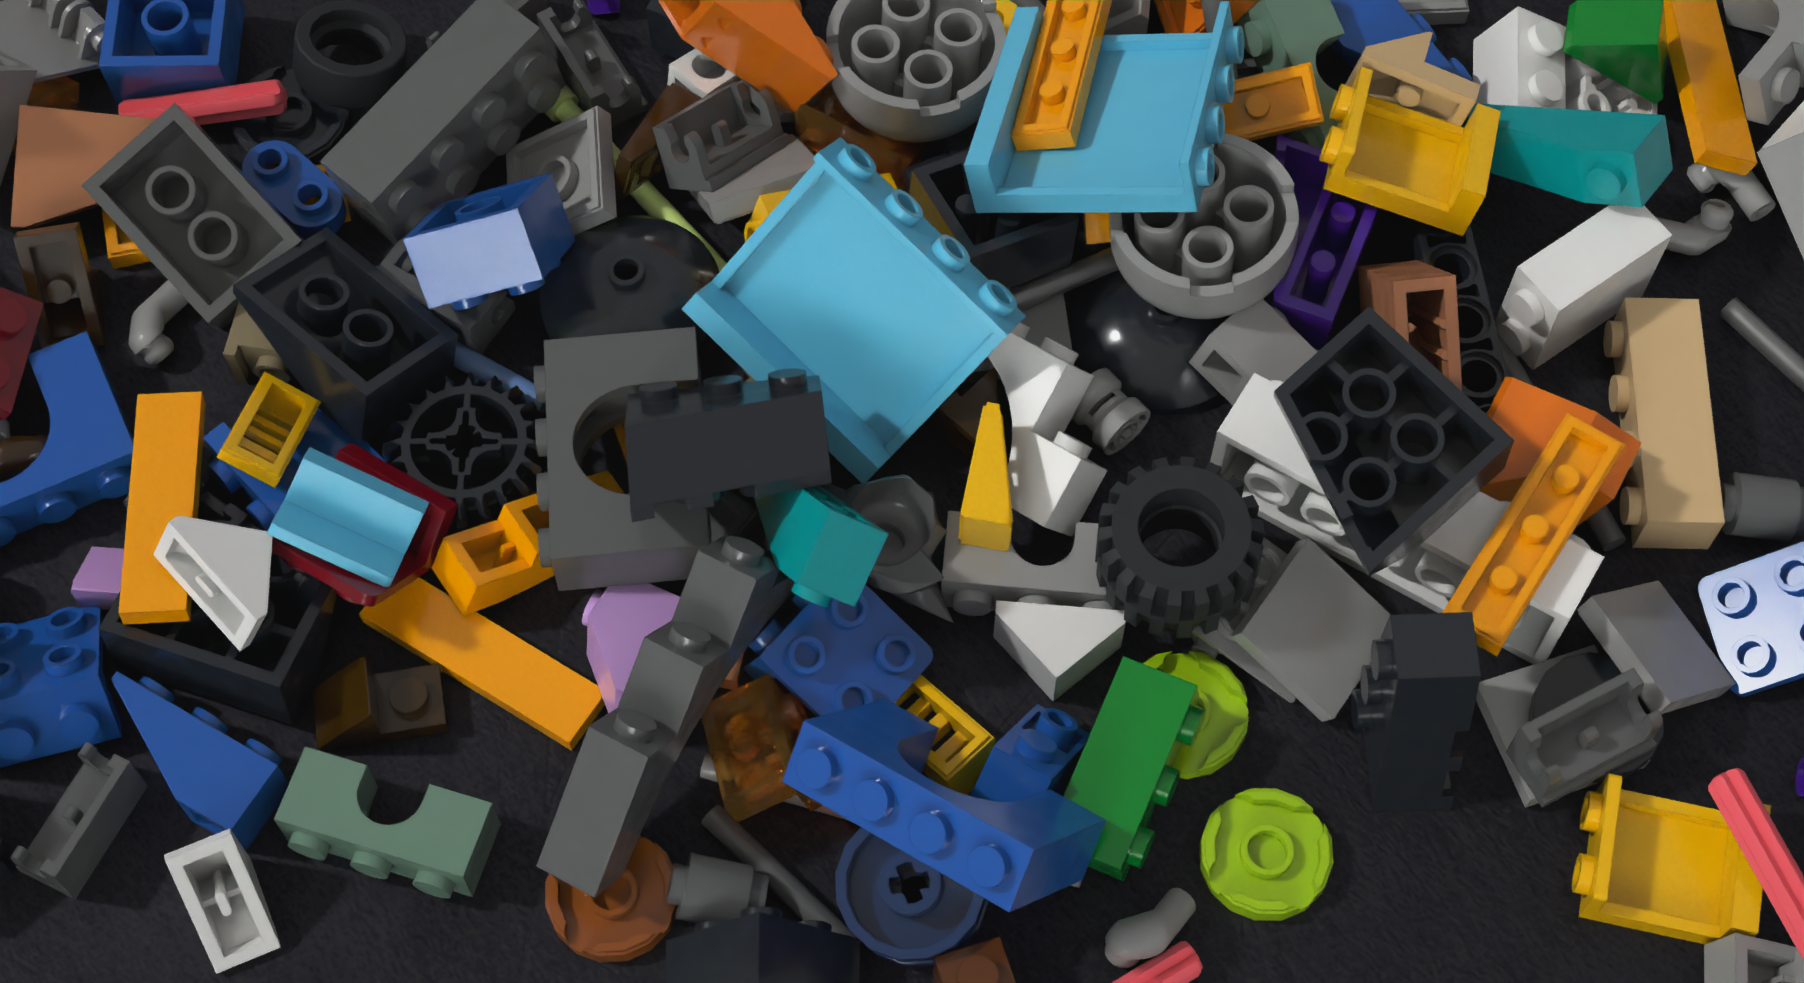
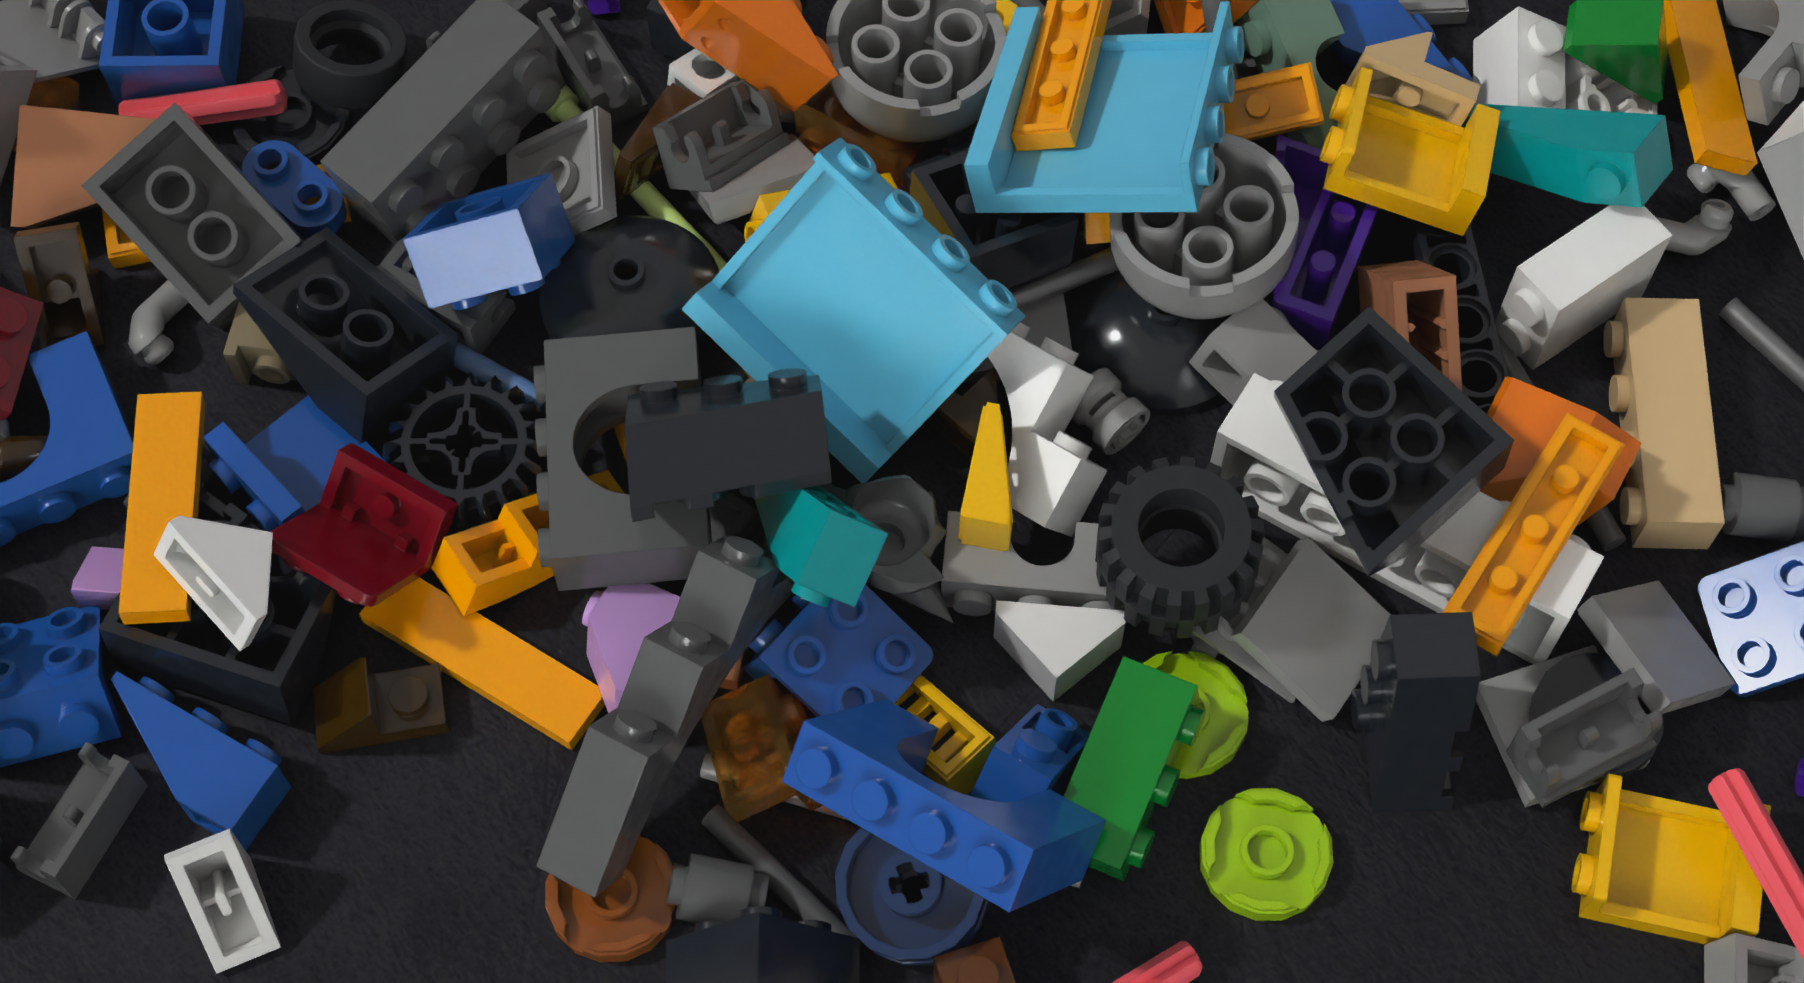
yellow slope [216,371,321,488] -> none
medium azure panel [268,447,429,587] -> none
sand green arch [274,747,501,898] -> none
light grey arm [1105,888,1196,968] -> none

